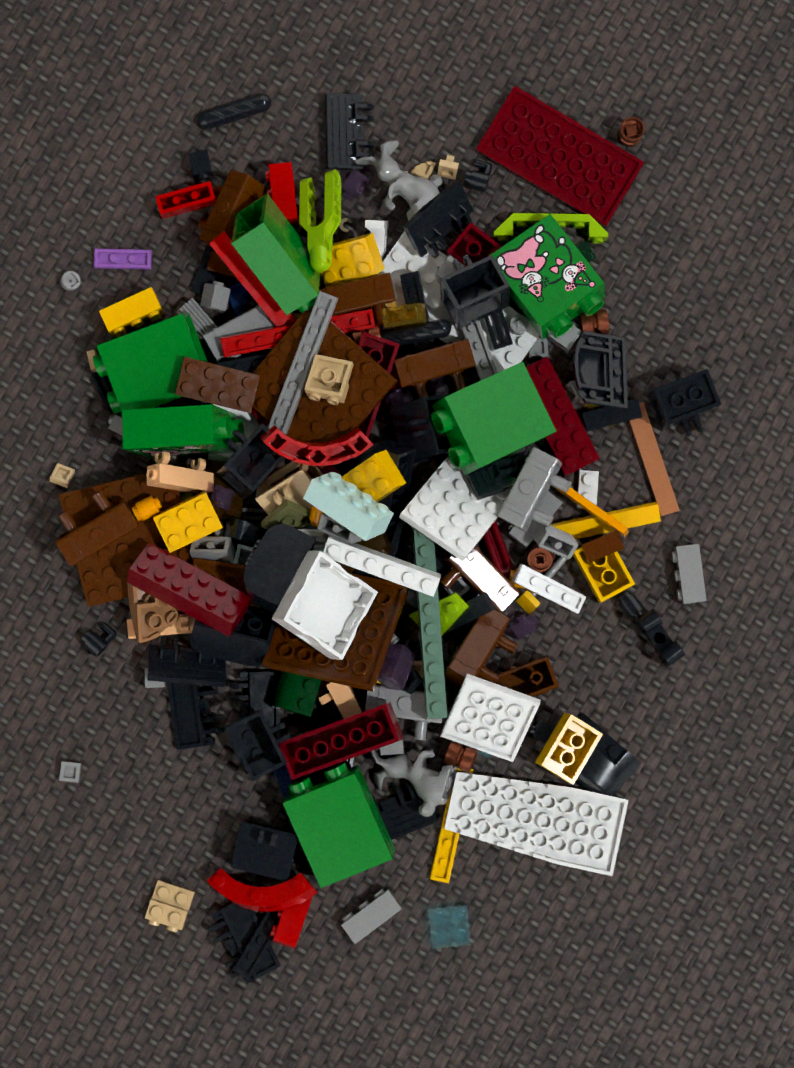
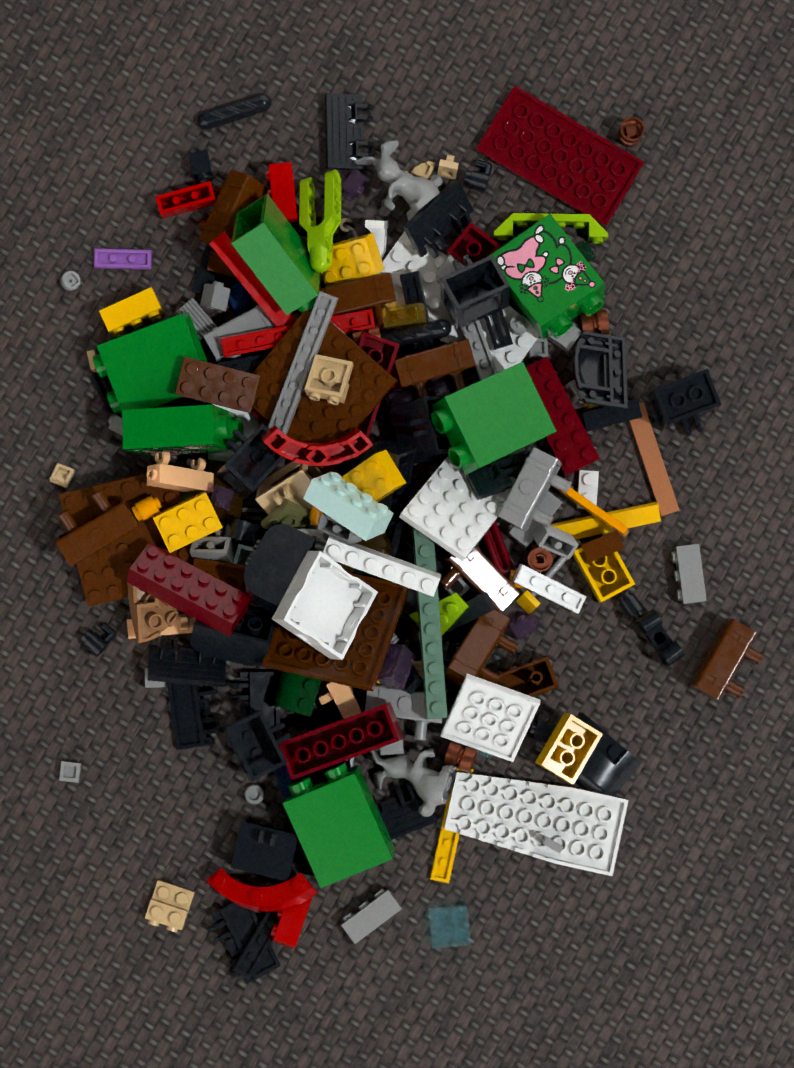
none -> light grey tile [245,785,264,804]
none -> light grey tile [541,836,563,853]
none -> reddish brown piece [688,618,764,700]

